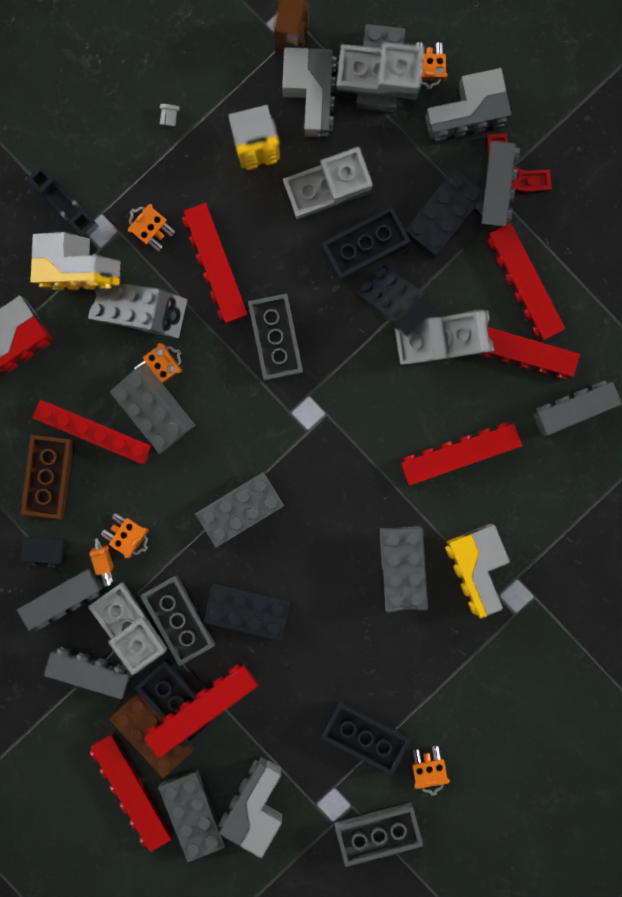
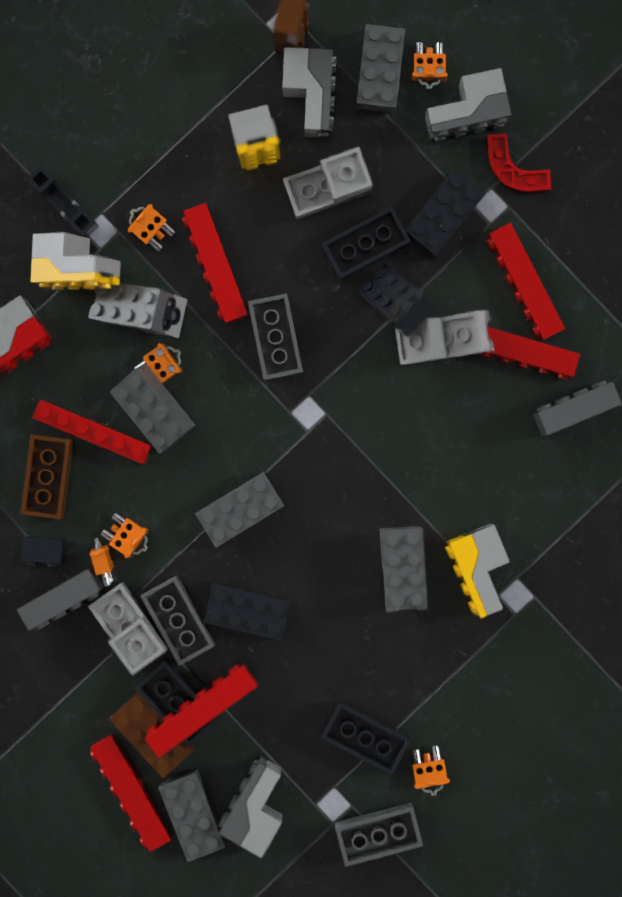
dark grey brick [44,646,132,699] -> none
light grey bush [160,104,180,127] -> none
light grey piece [336,43,424,100] -> none
red brick [400,422,522,486] -> none
dark grey brick [482,141,520,226] -> none

